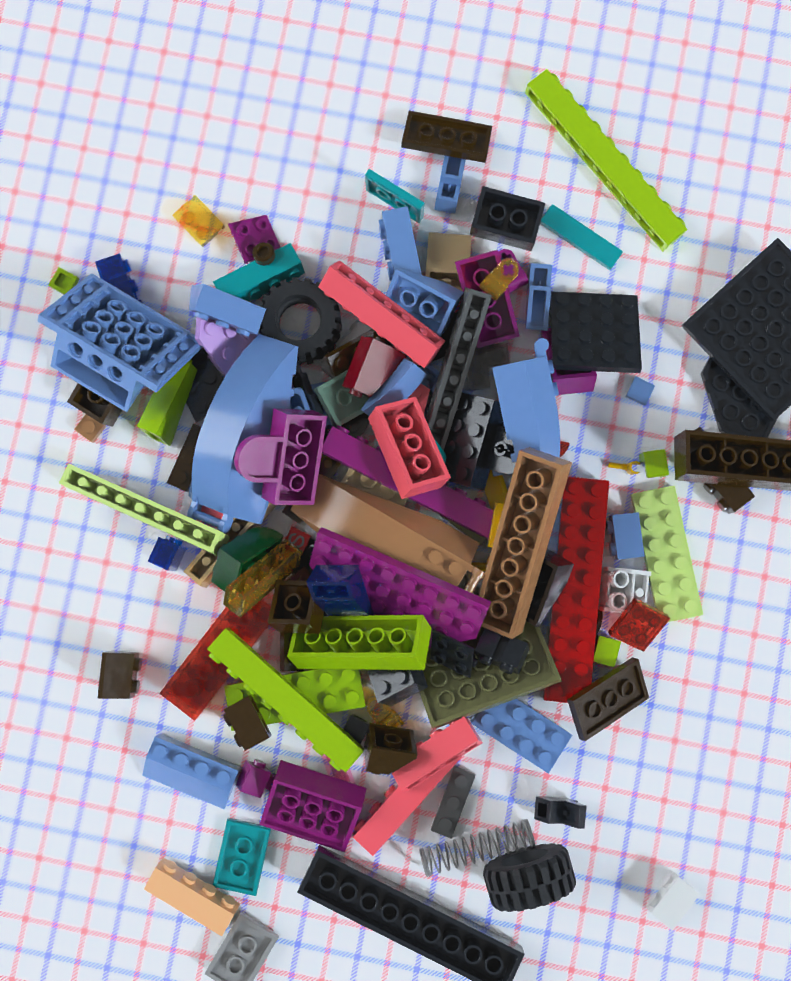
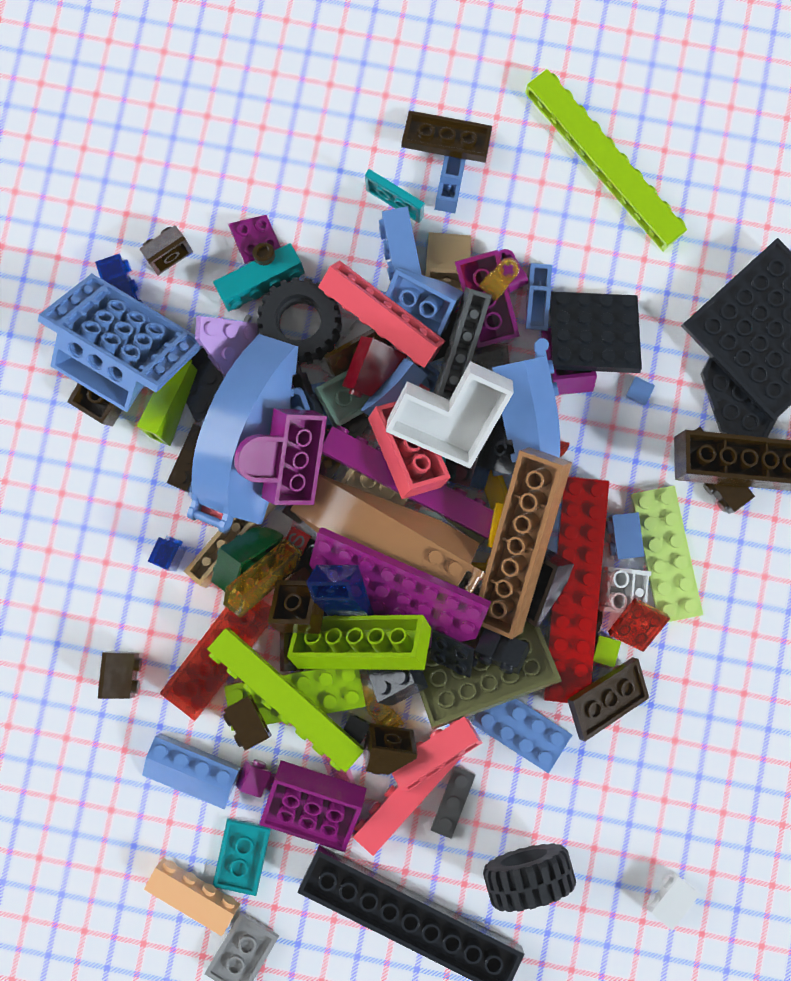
lime plate [48,267,80,295] -> none
yellowish green brick [59,463,230,556] -> none
medium nougat plate [74,414,106,443] -> none
clear yellow plate [172,195,225,248] -> none
medium blue slope [189,284,266,337] -> none
light grey piece [419,818,536,878] -> none
black brick [470,186,546,252] -> none
black brick [534,796,587,829] -> none
teal tile [540,204,624,270] -> none
yellow hand [608,461,641,475] -> none
lime panel [639,449,669,478] -> none
none -> slope [139,225,193,275]
none -> white piece [386,361,514,468]

